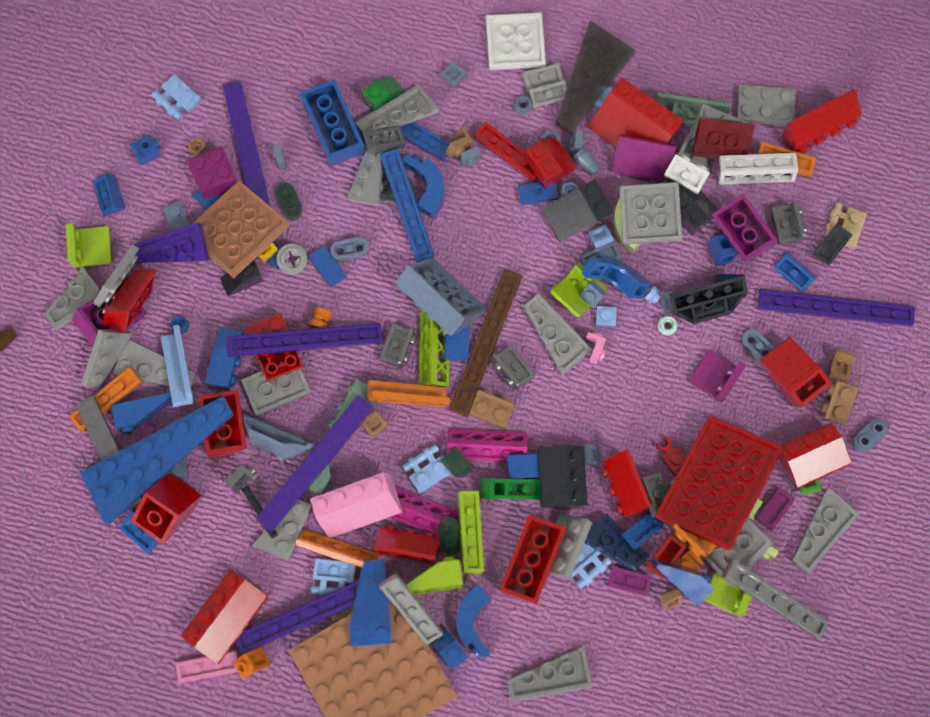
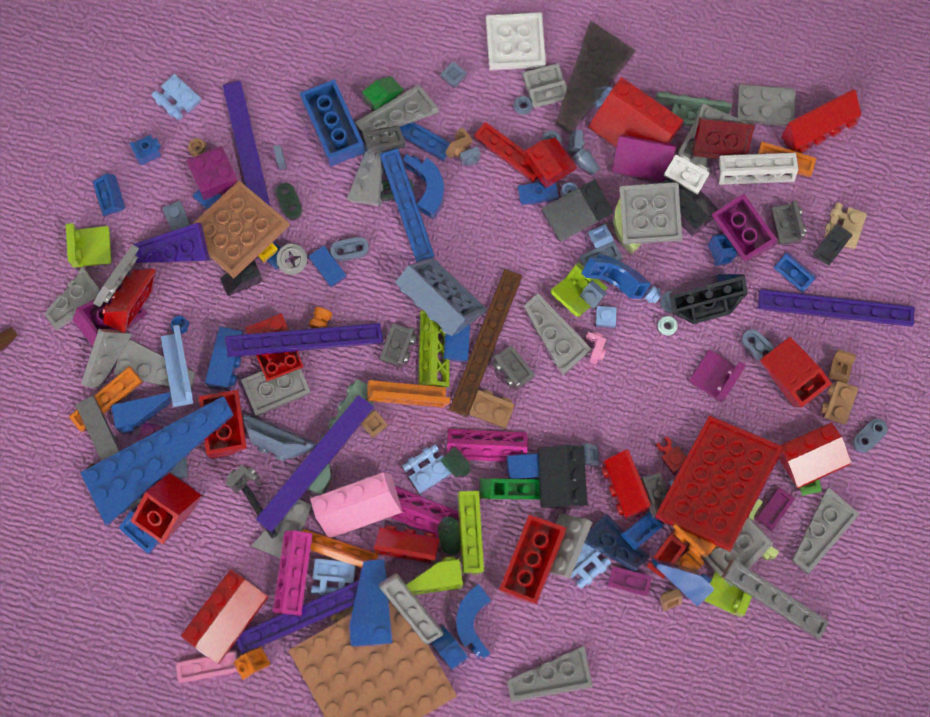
none -> dark pink fence [273,530,312,616]

